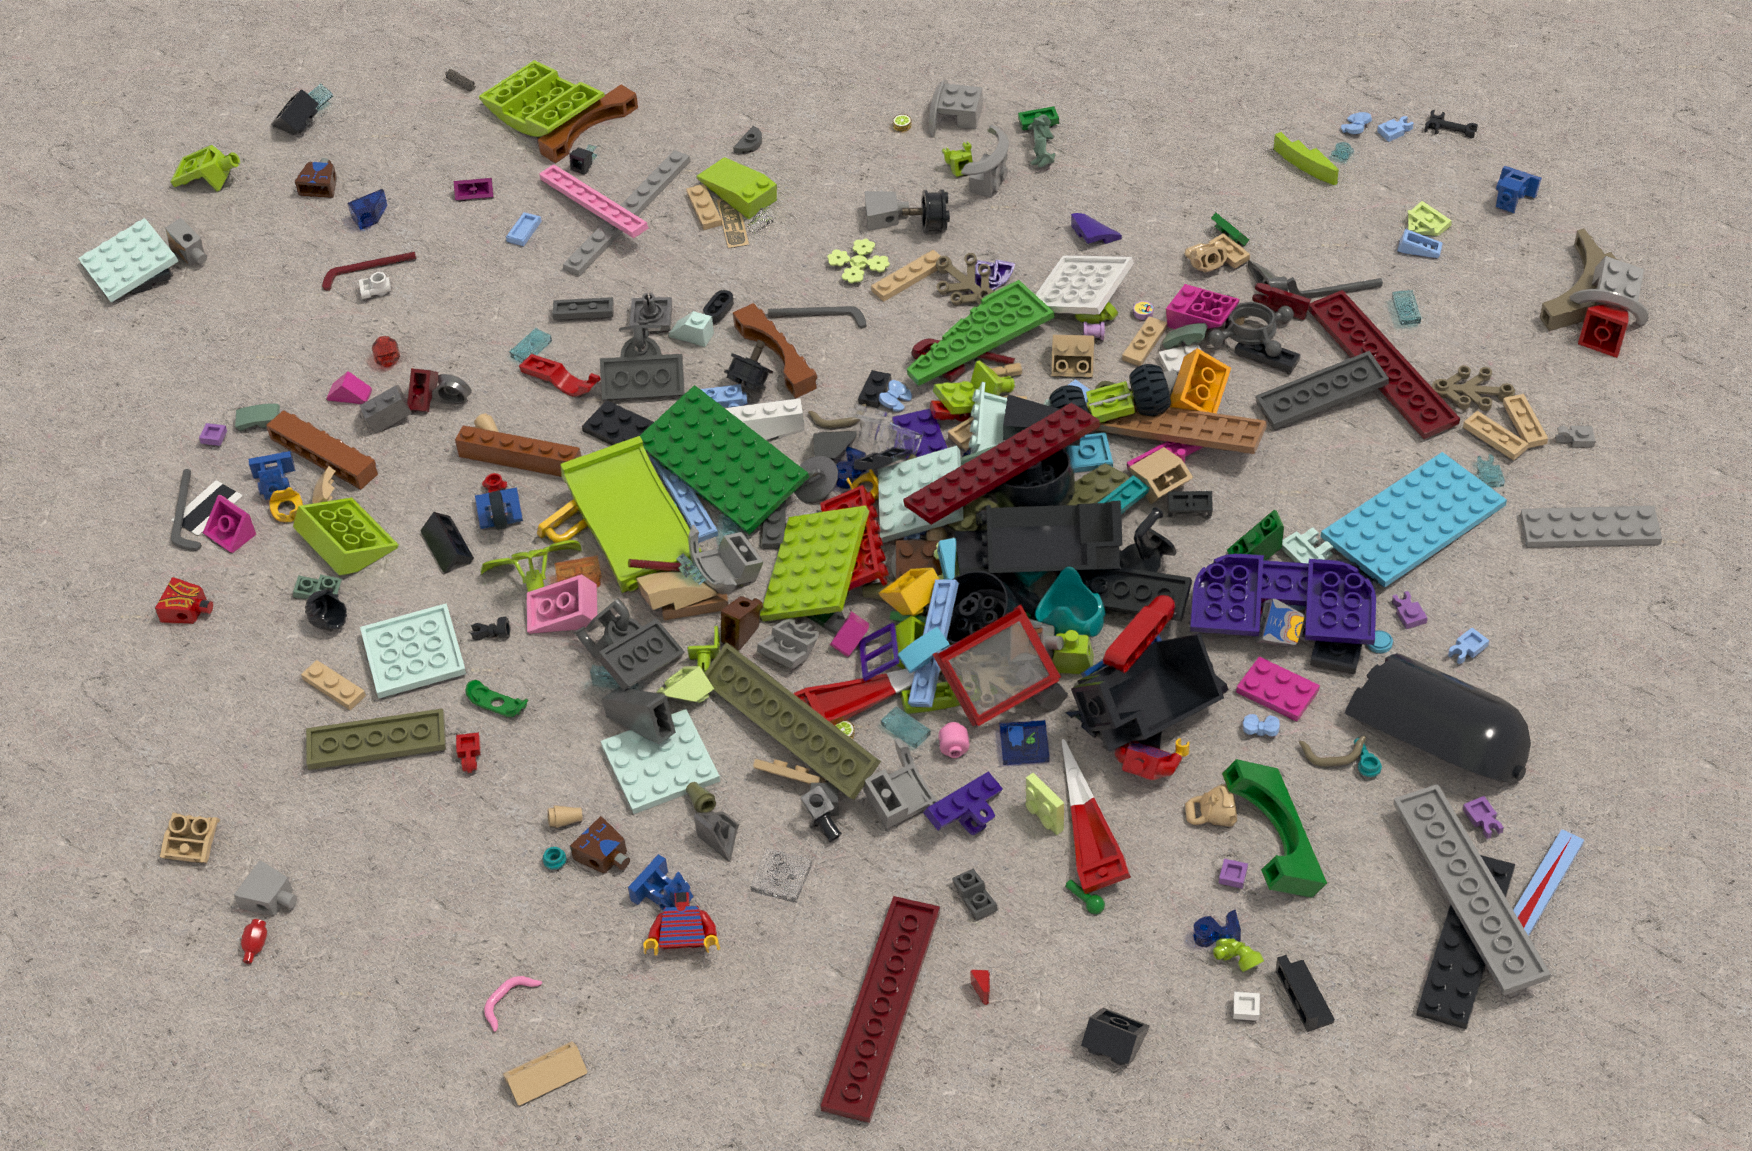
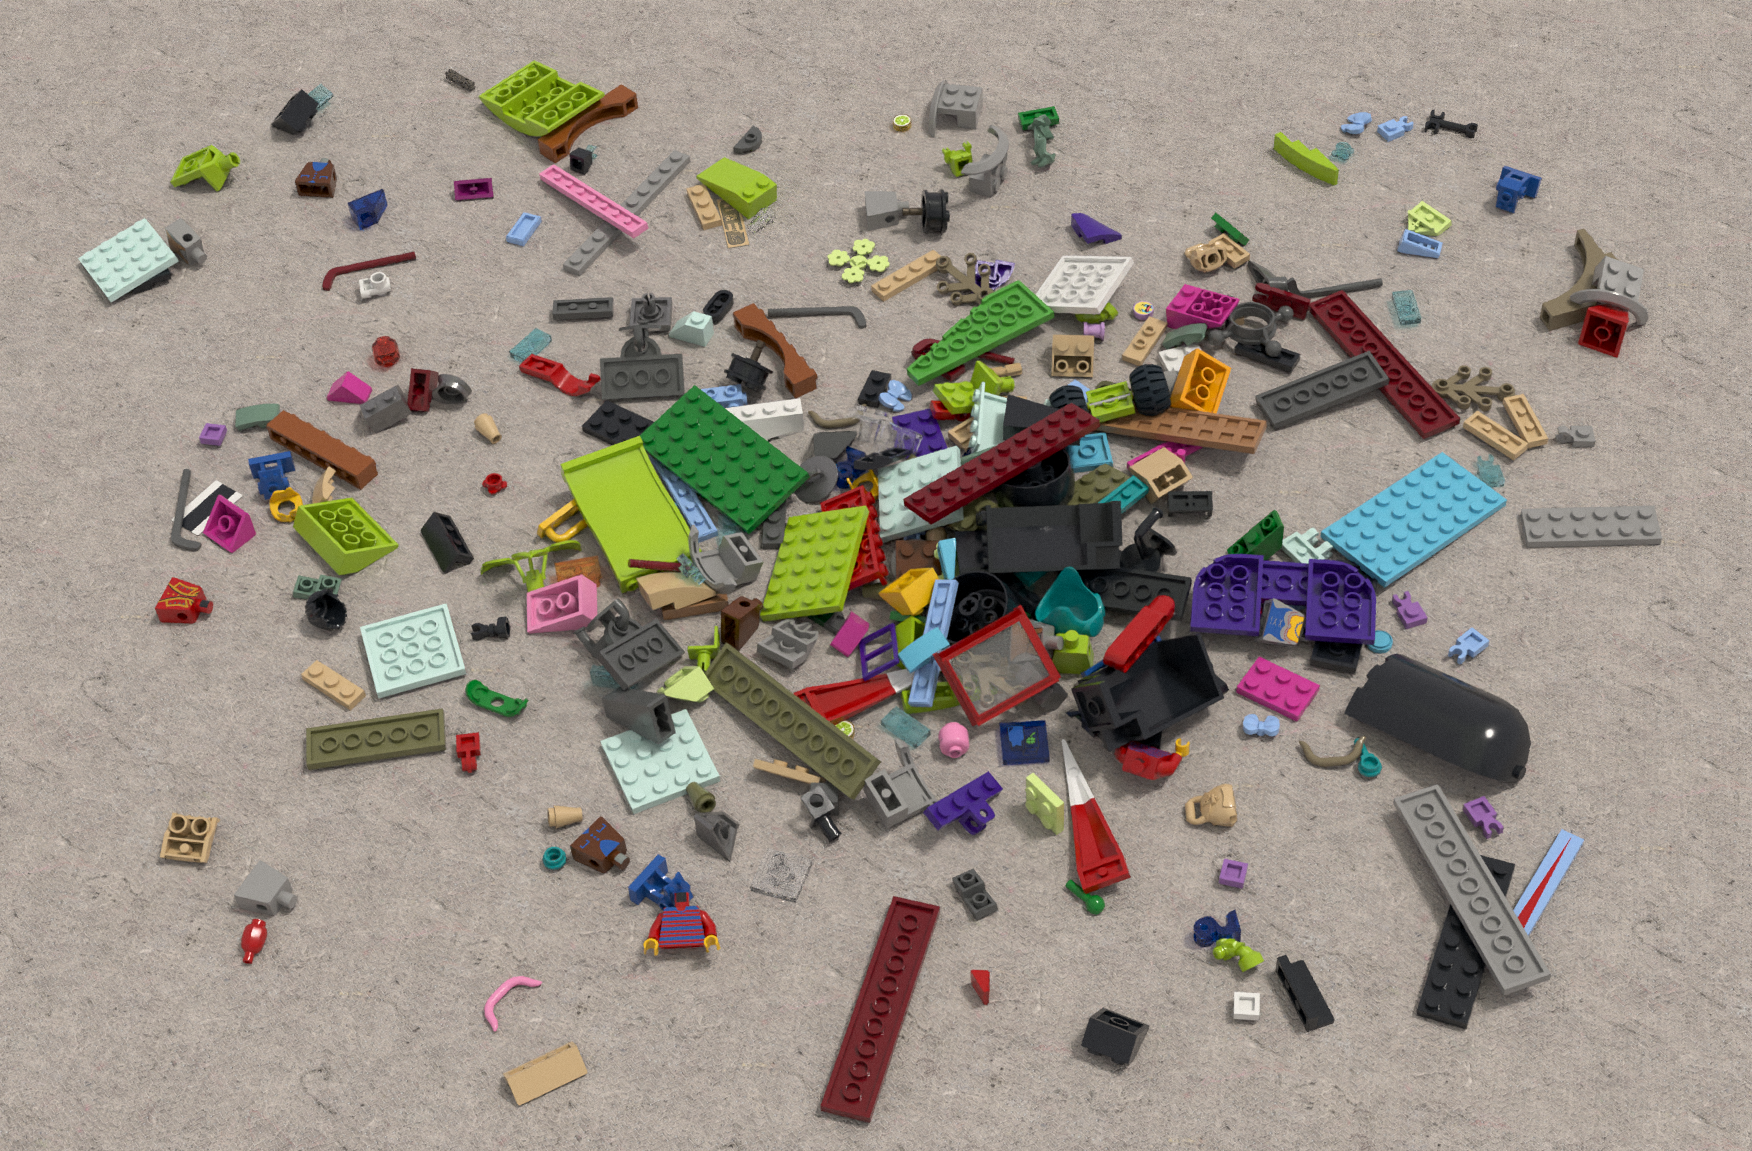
dark orange brick [455,425,581,477] -> none
blue plate [475,487,523,530] -> none
green arch [1222,759,1327,898] -> none

